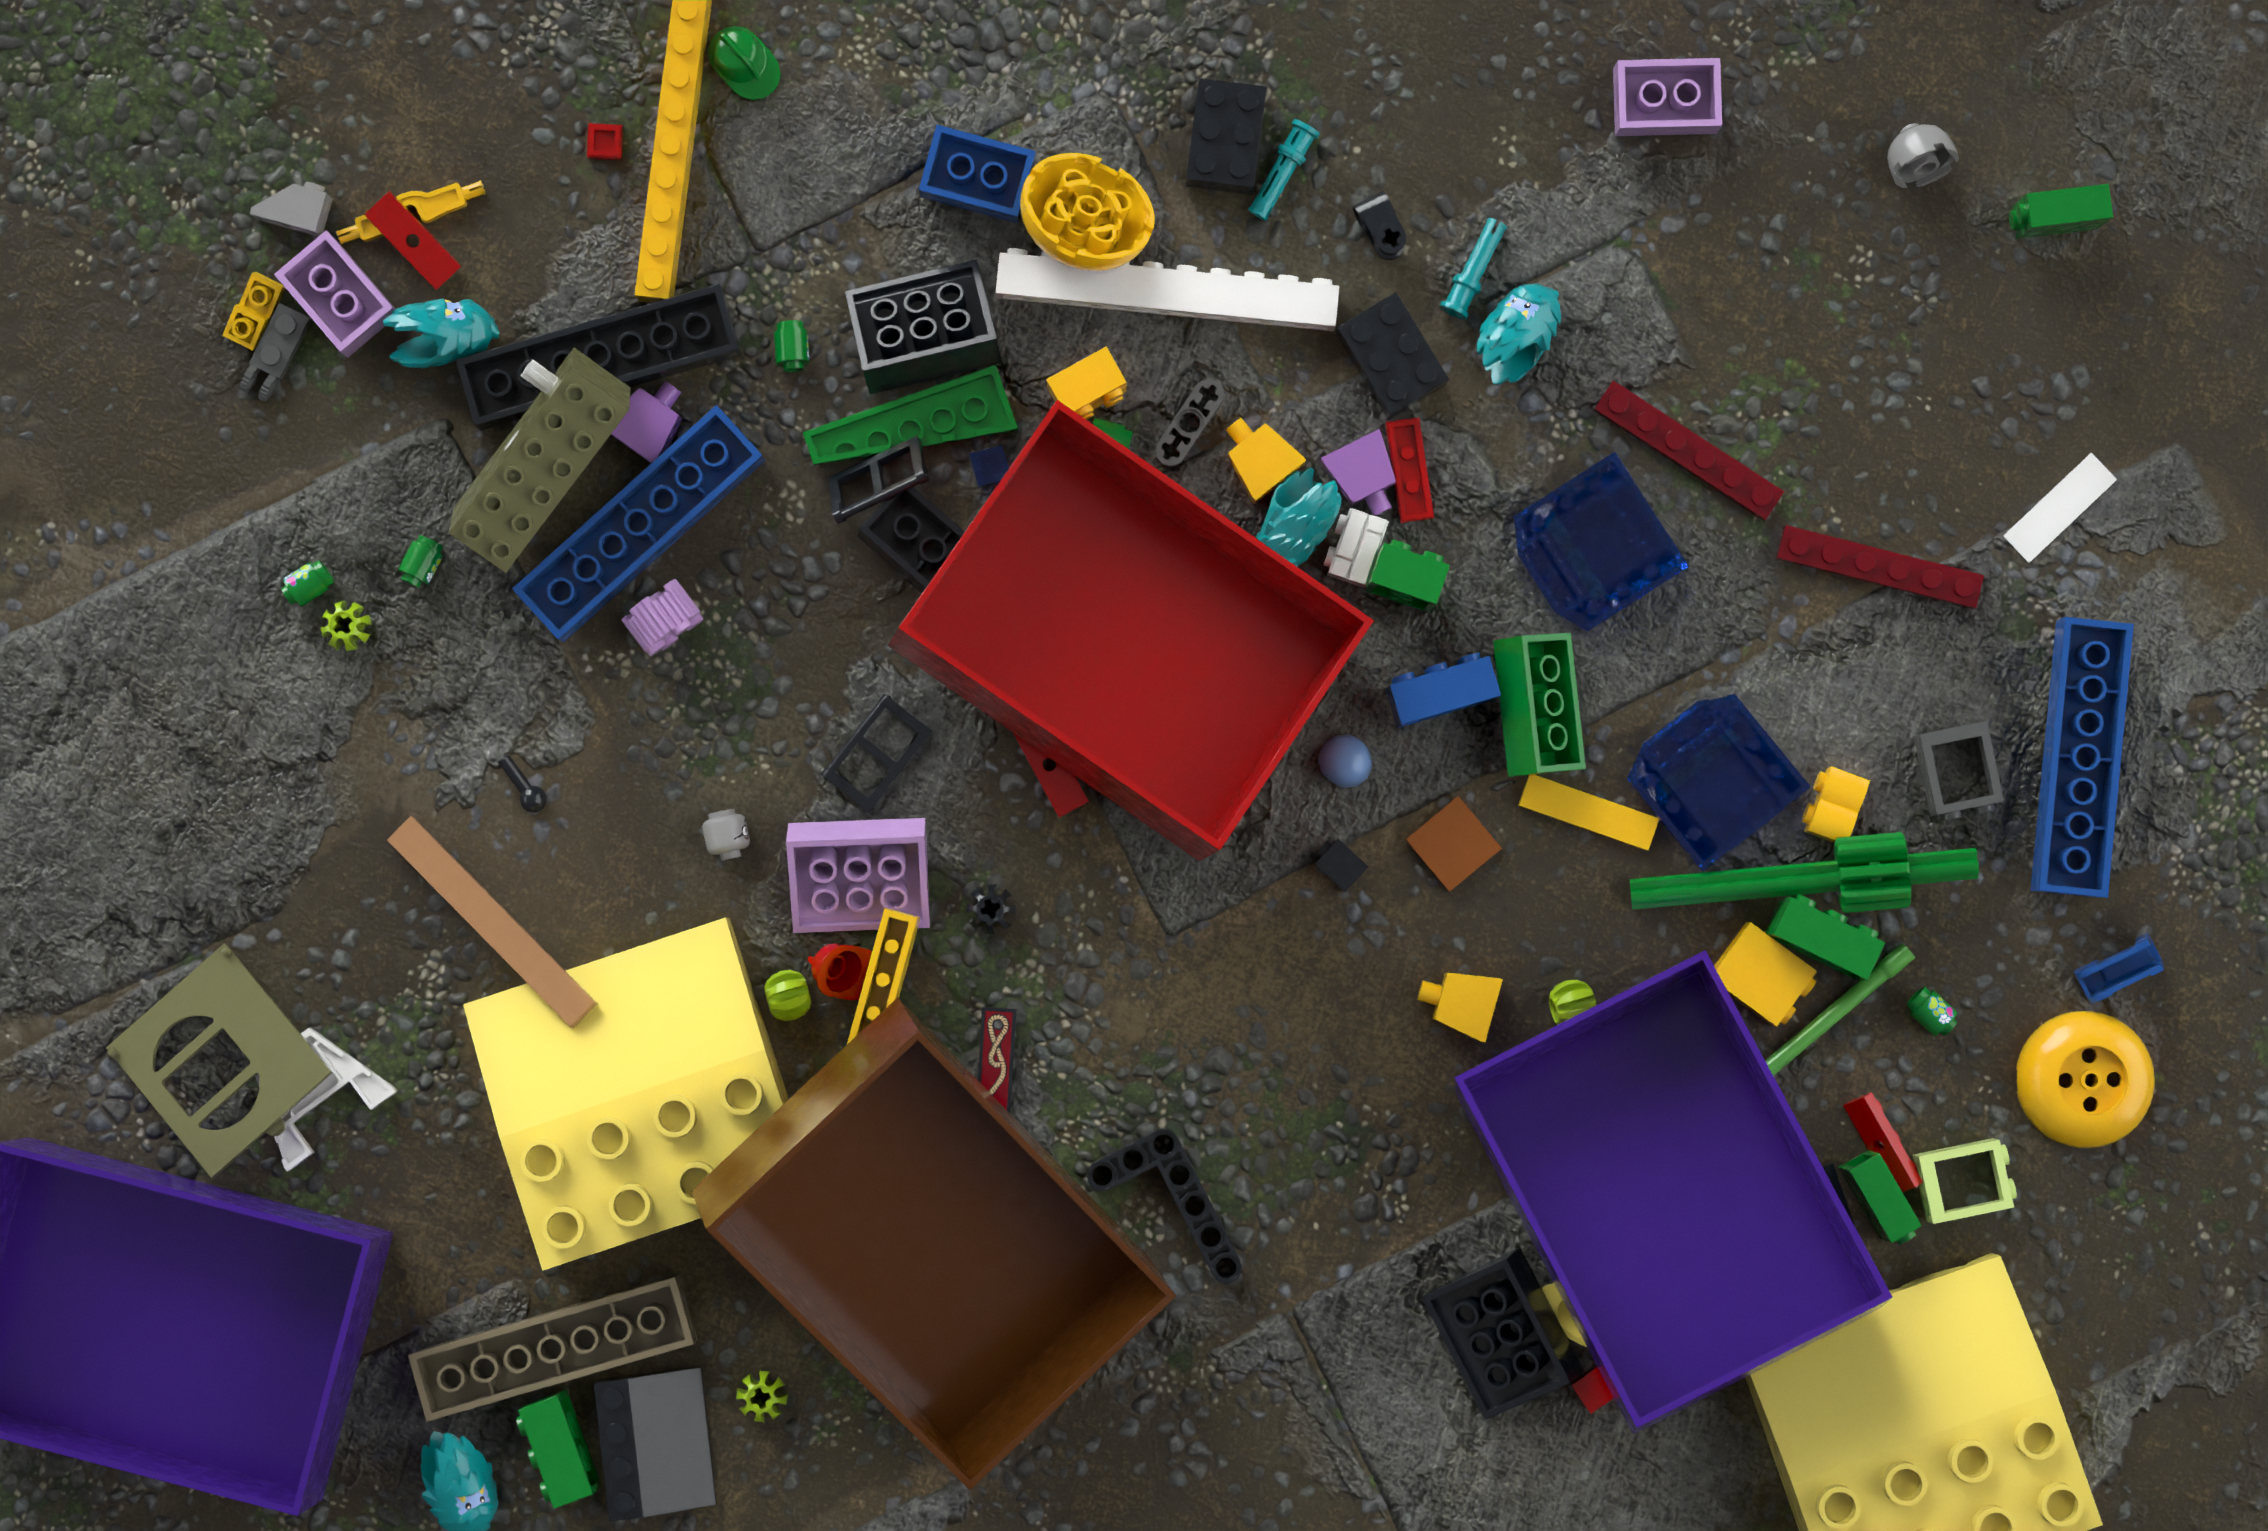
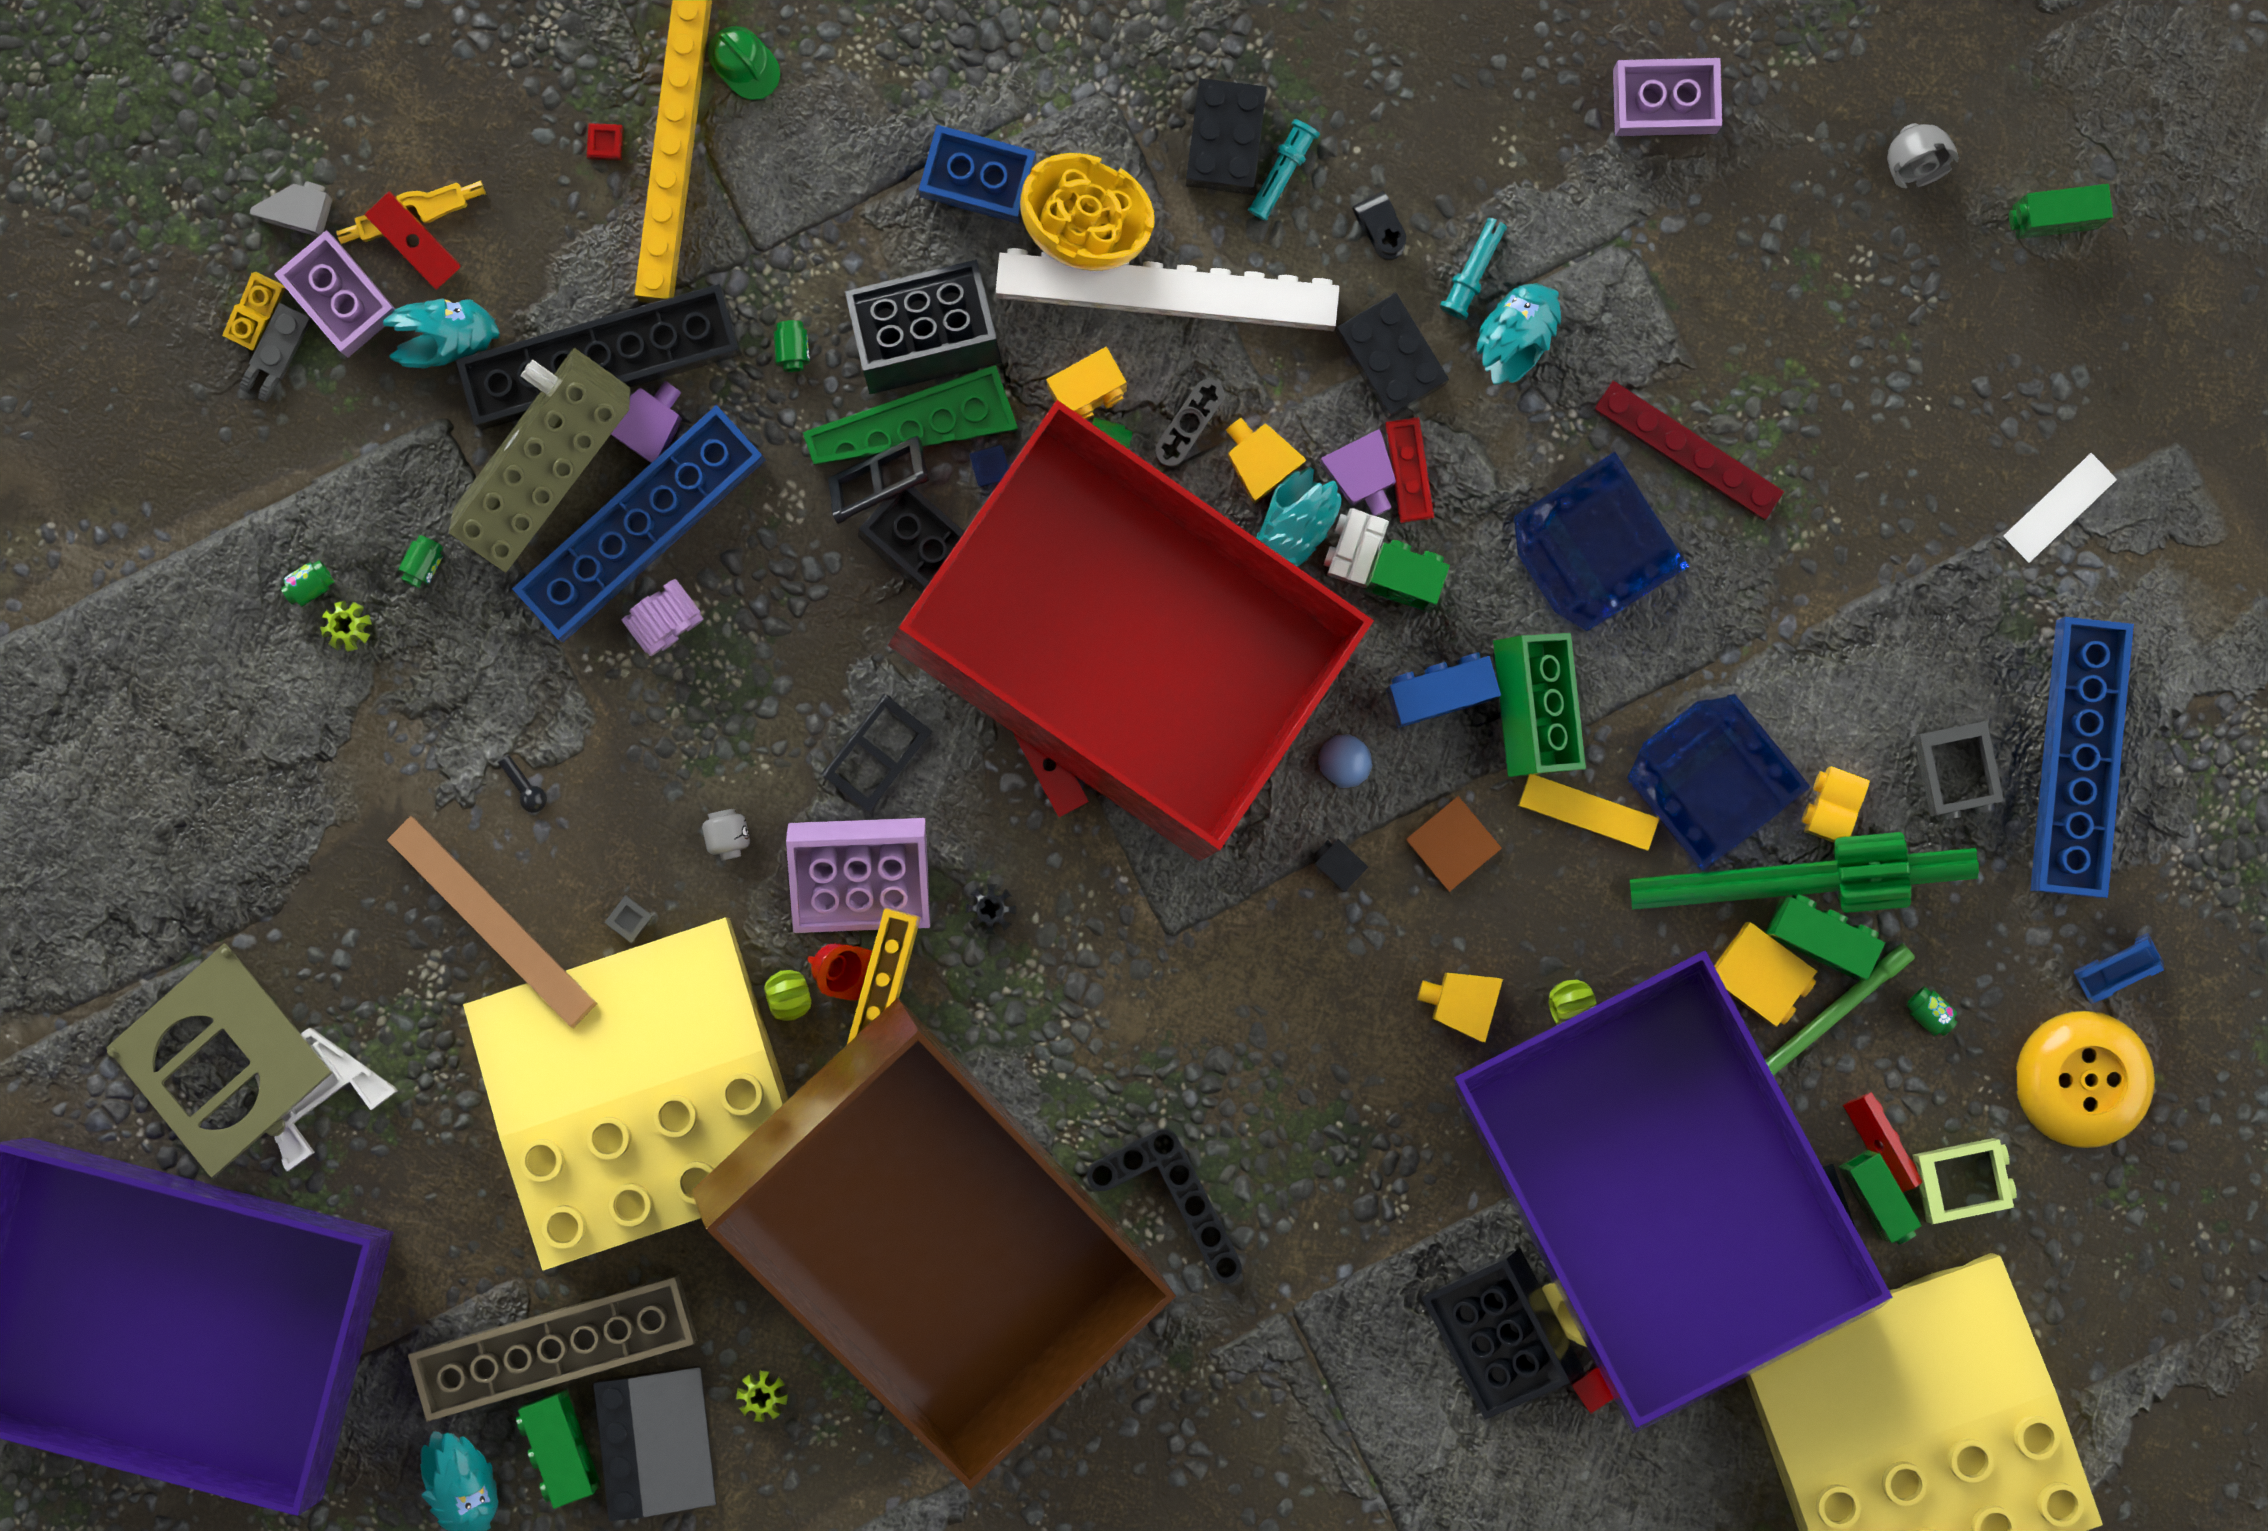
tile [978,1007,1017,1113] -> none
dark red plate [1776,525,1984,609] -> none
none -> dark grey plate [604,895,654,943]

